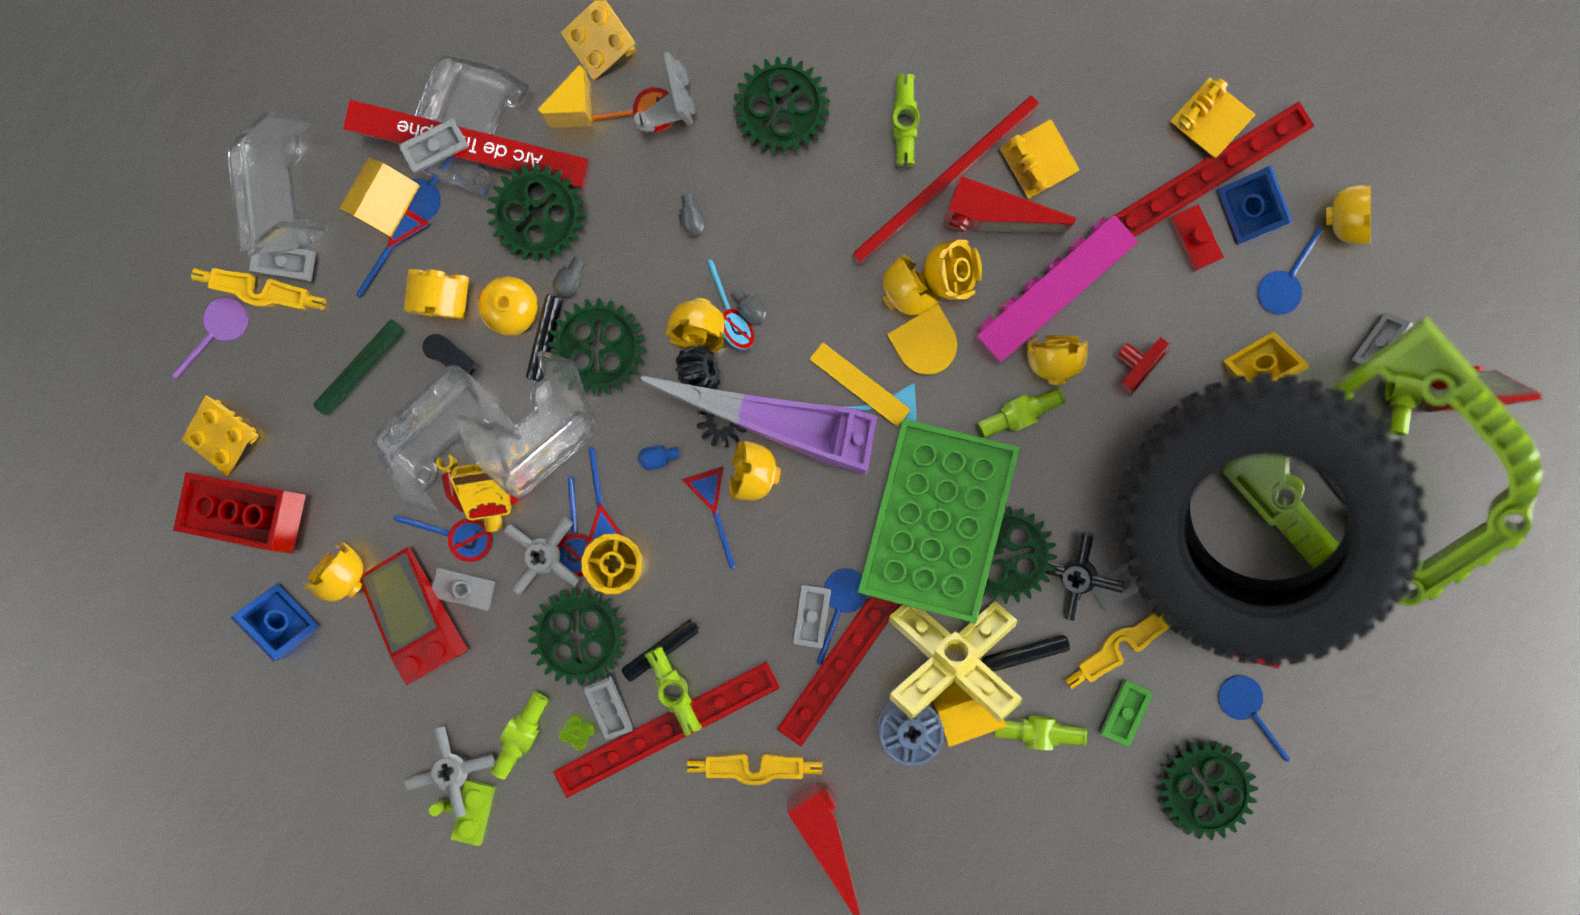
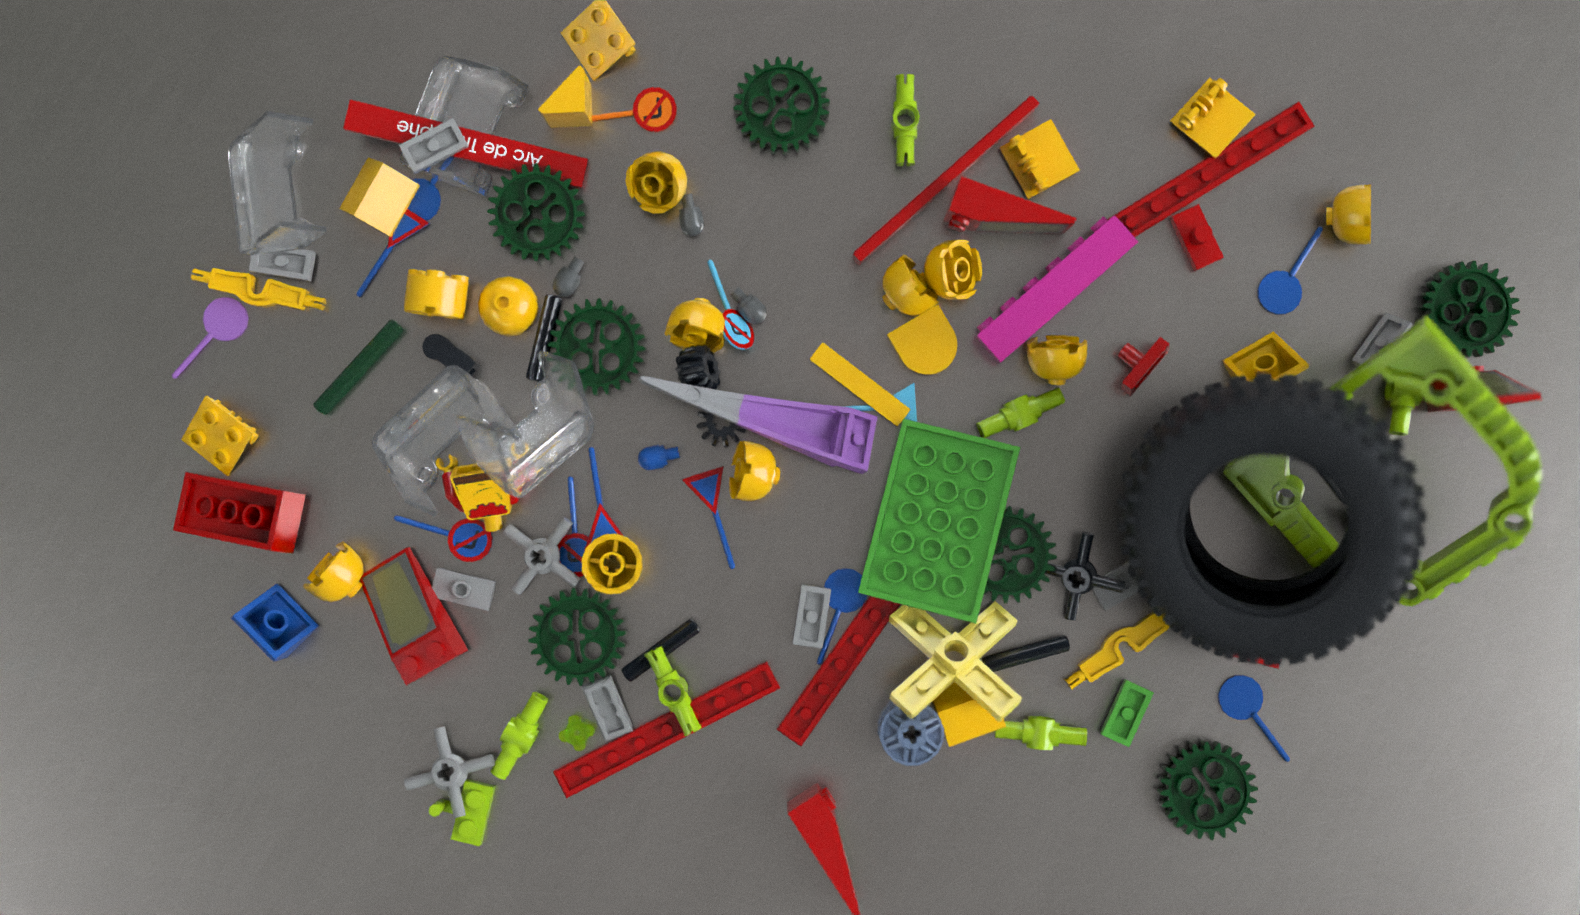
light grey plate [634,52,696,133] -> none
yellow piece [687,753,822,785] -> none
blue slope [1217,166,1293,244] -> none
none -> yellow cylinder [625,151,687,214]
none -> dark green gear [1418,261,1520,358]

